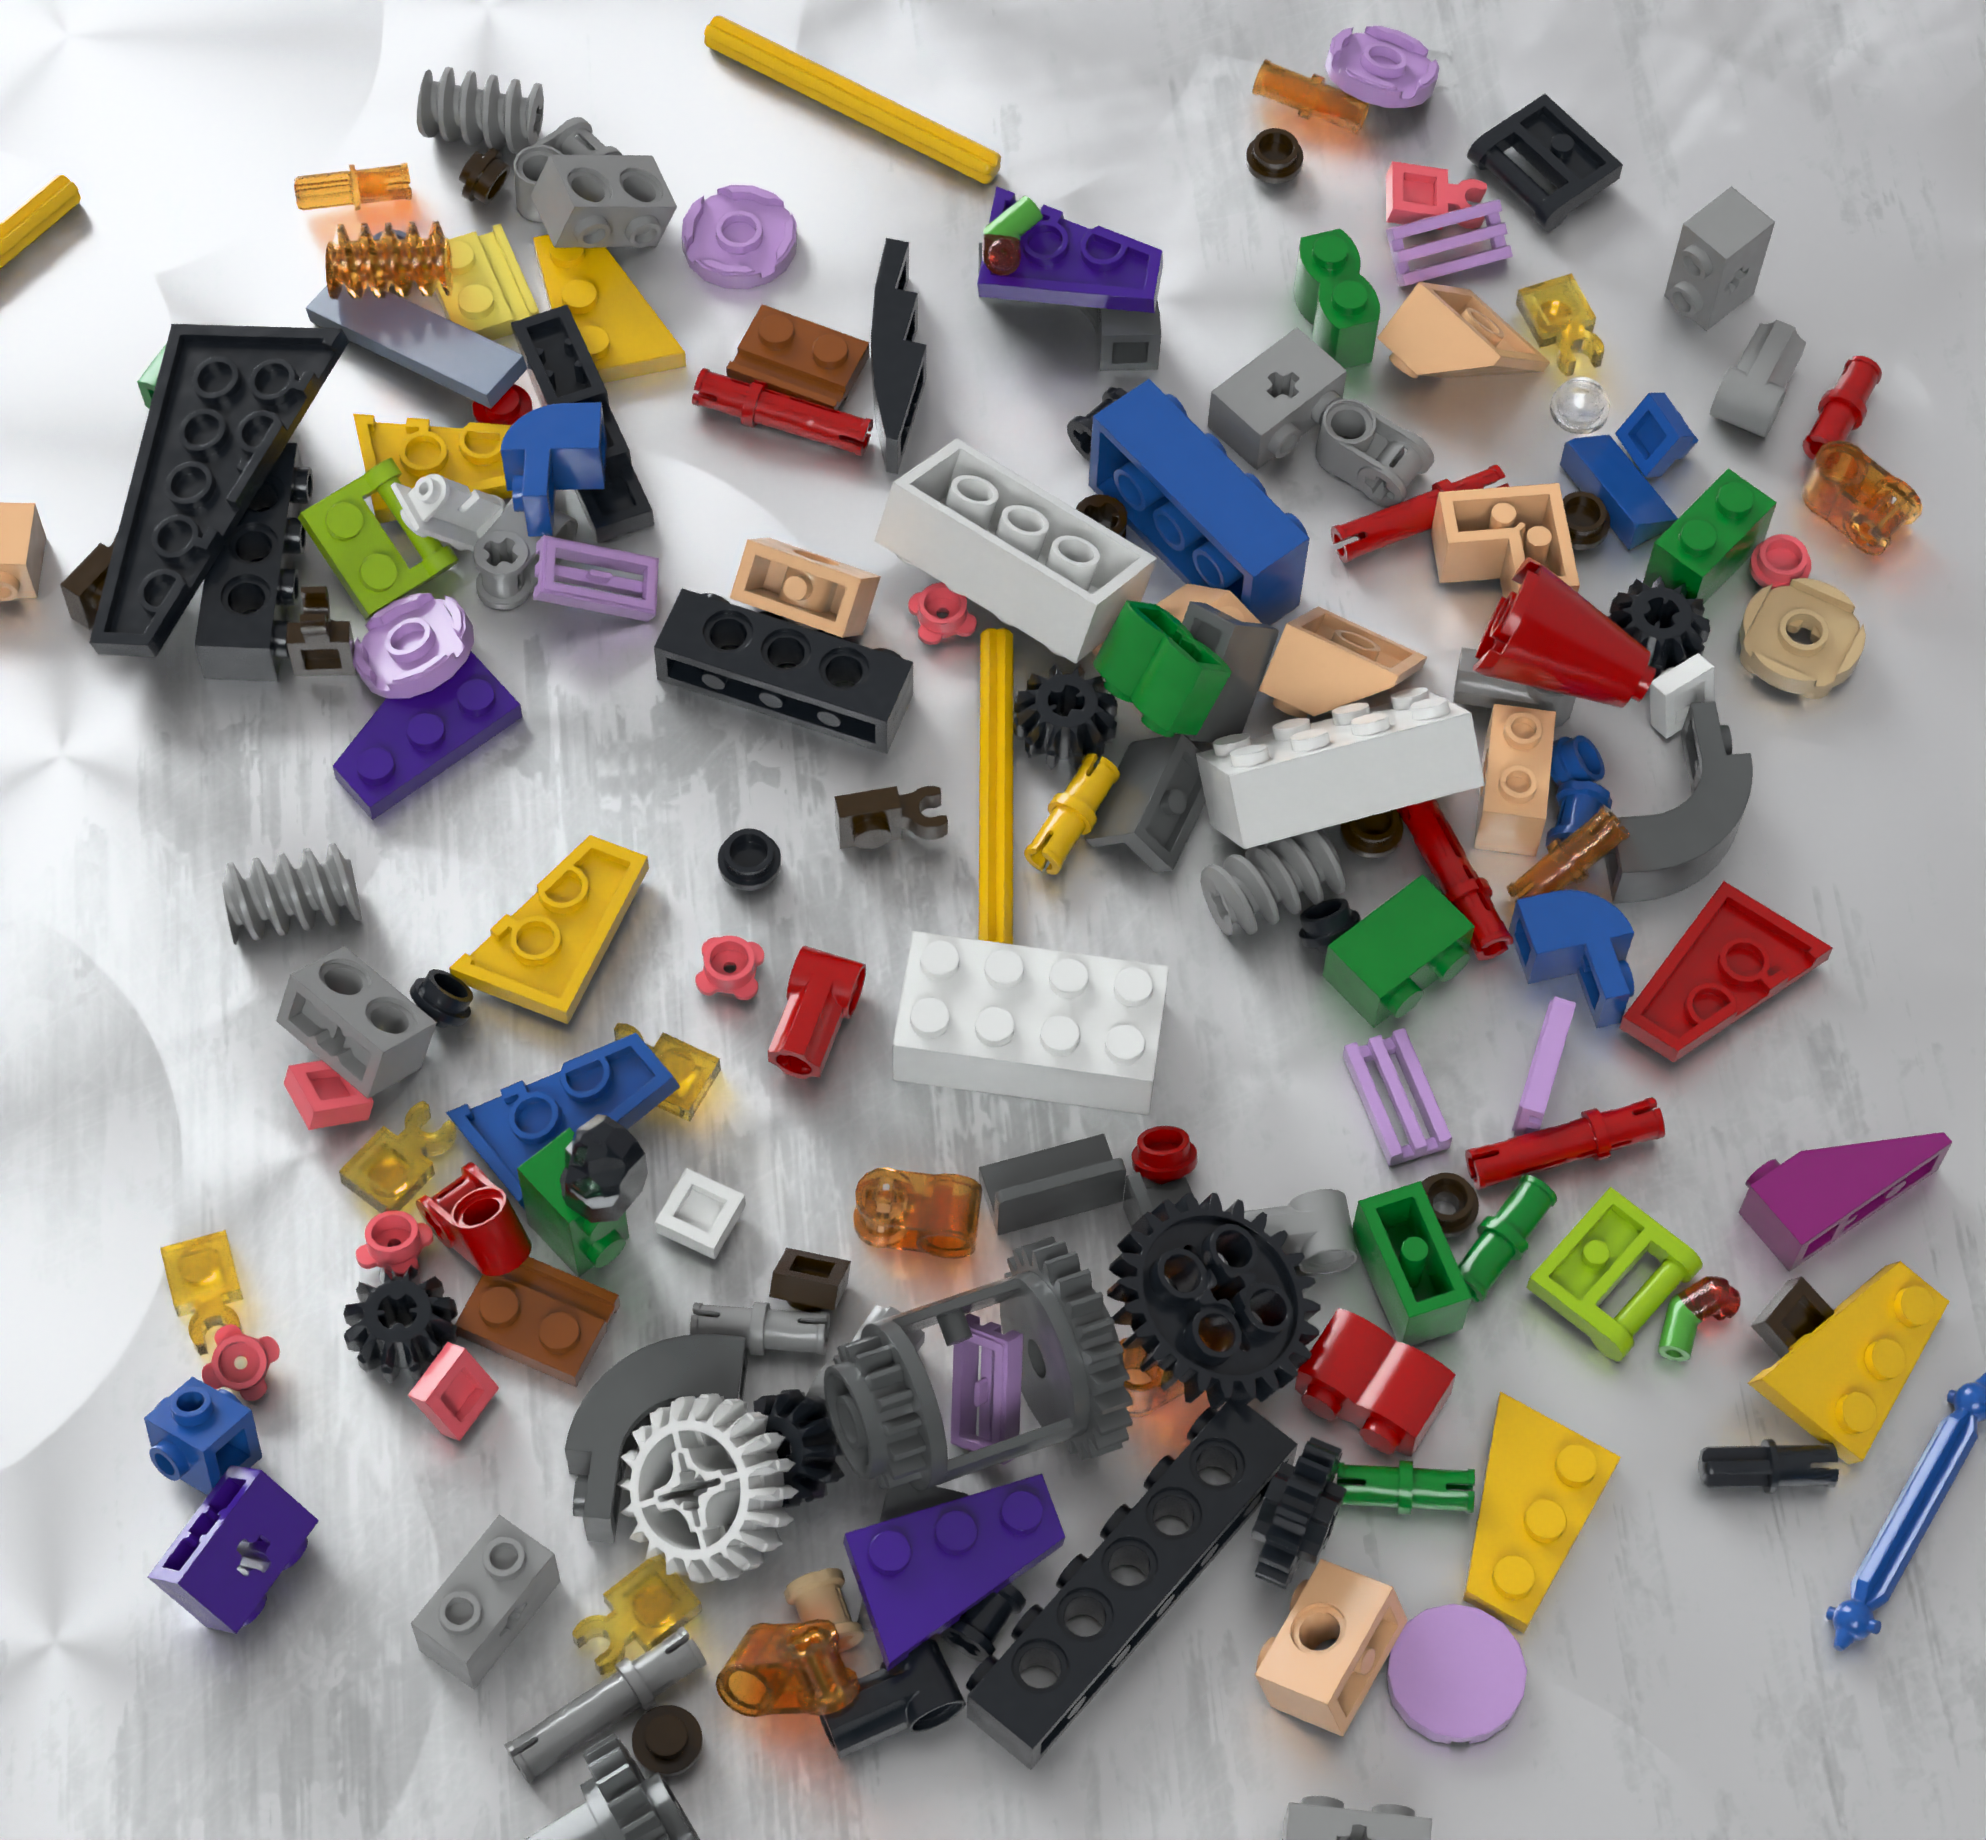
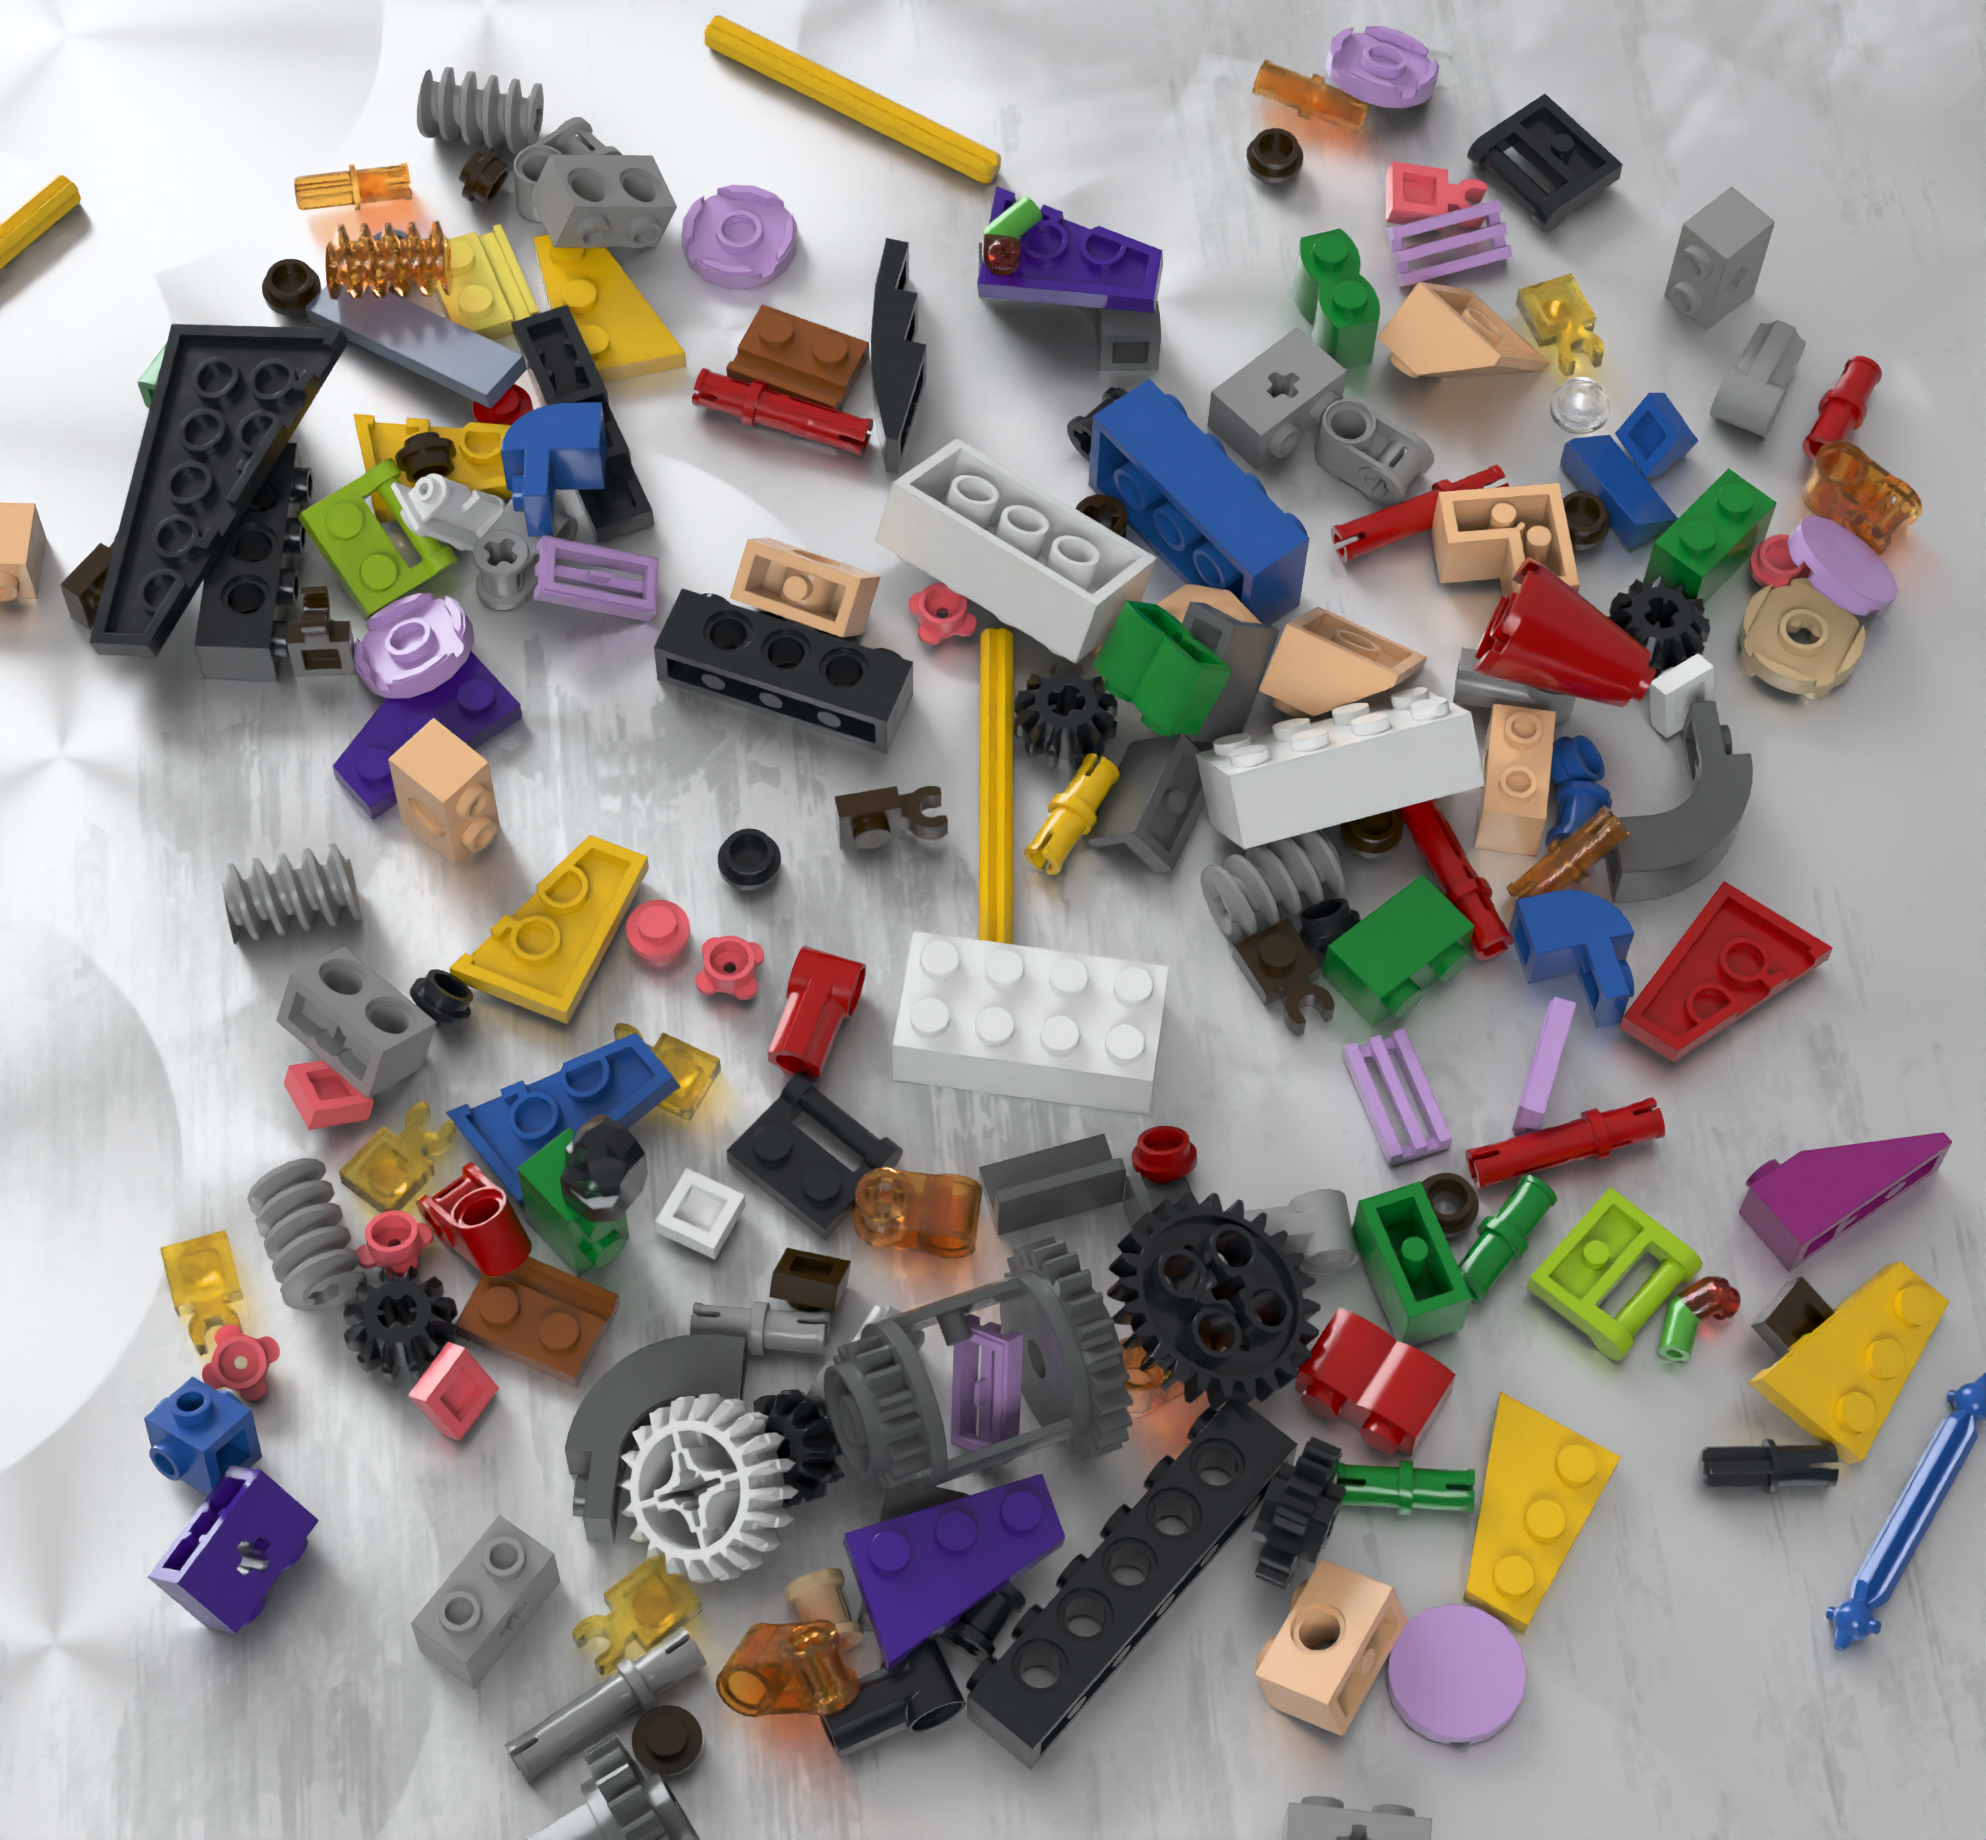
none -> light grey piece [247,1158,368,1311]
none -> dark brown plate [262,258,322,315]
none -> light nougat brick [388,718,500,866]
none -> dark brown plate [395,432,457,483]
none -> coral plate [626,900,690,962]
none -> black plate [726,1071,903,1240]
none -> dark brown plate [1232,918,1335,1036]
none -> lavender tile [1787,515,1898,616]

